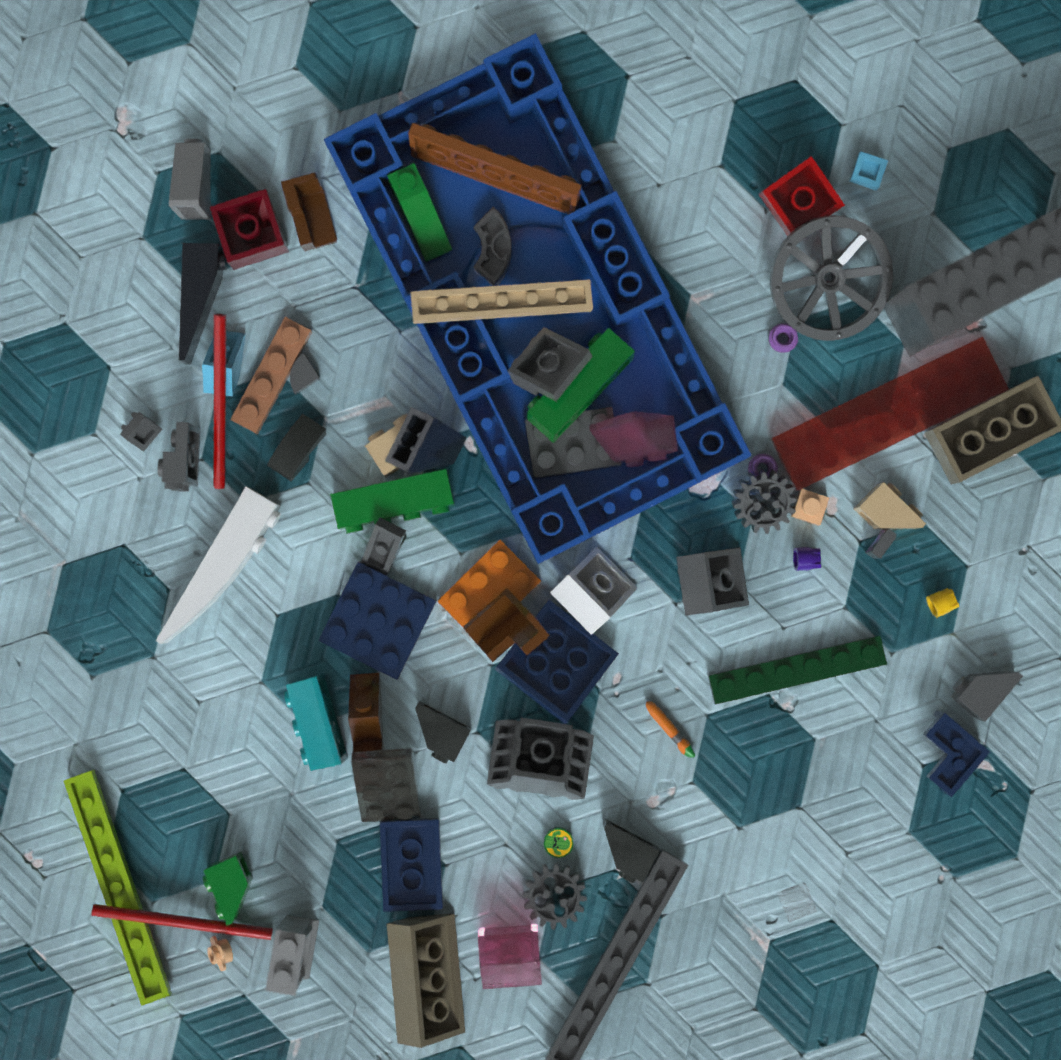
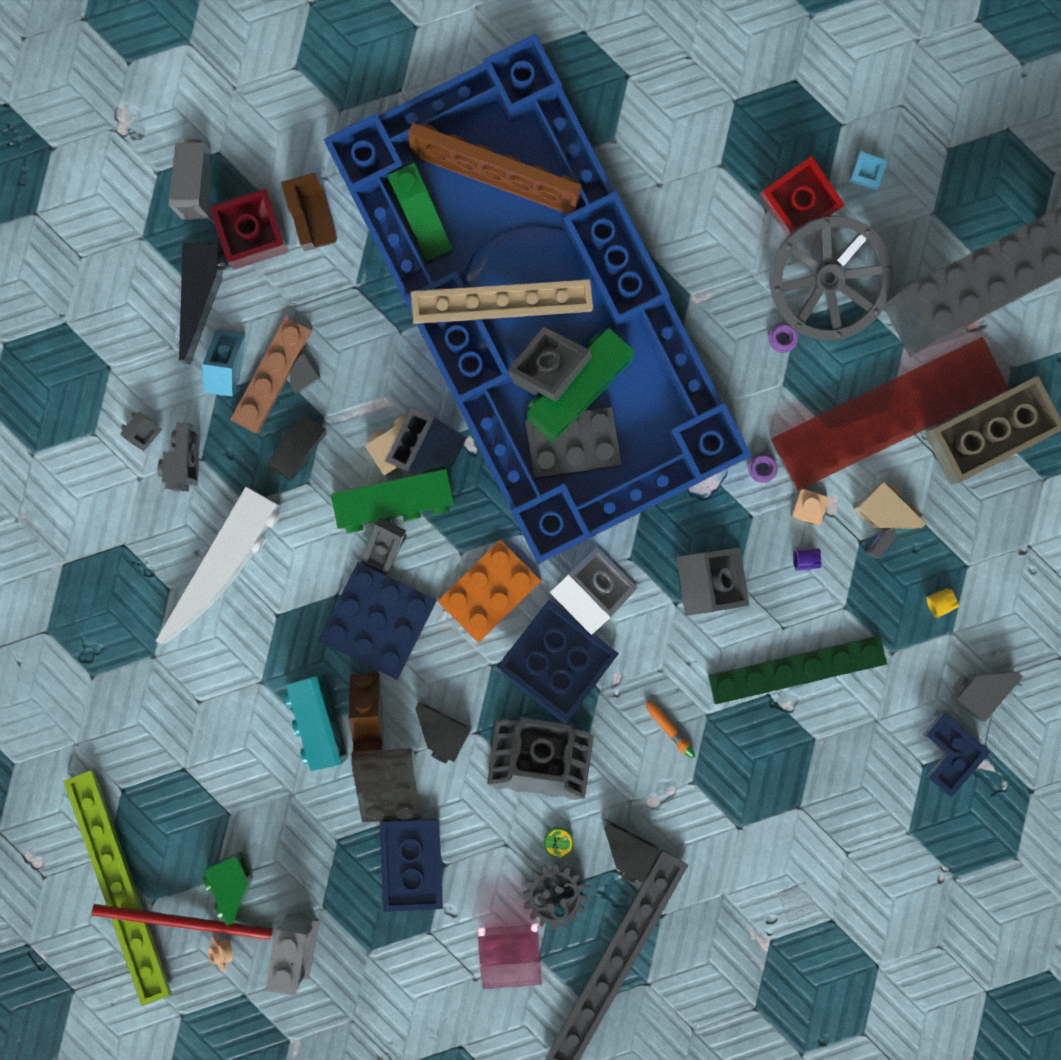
red piece [213,314,226,489] -> none
dark tan slope [387,913,465,1048] -> none
reddish brown panel [463,589,550,662] -> none
dark grey tile [473,206,512,286] -> none
clear pink slope [589,412,678,467] -> none
dark grey gear [731,469,797,534] -> none

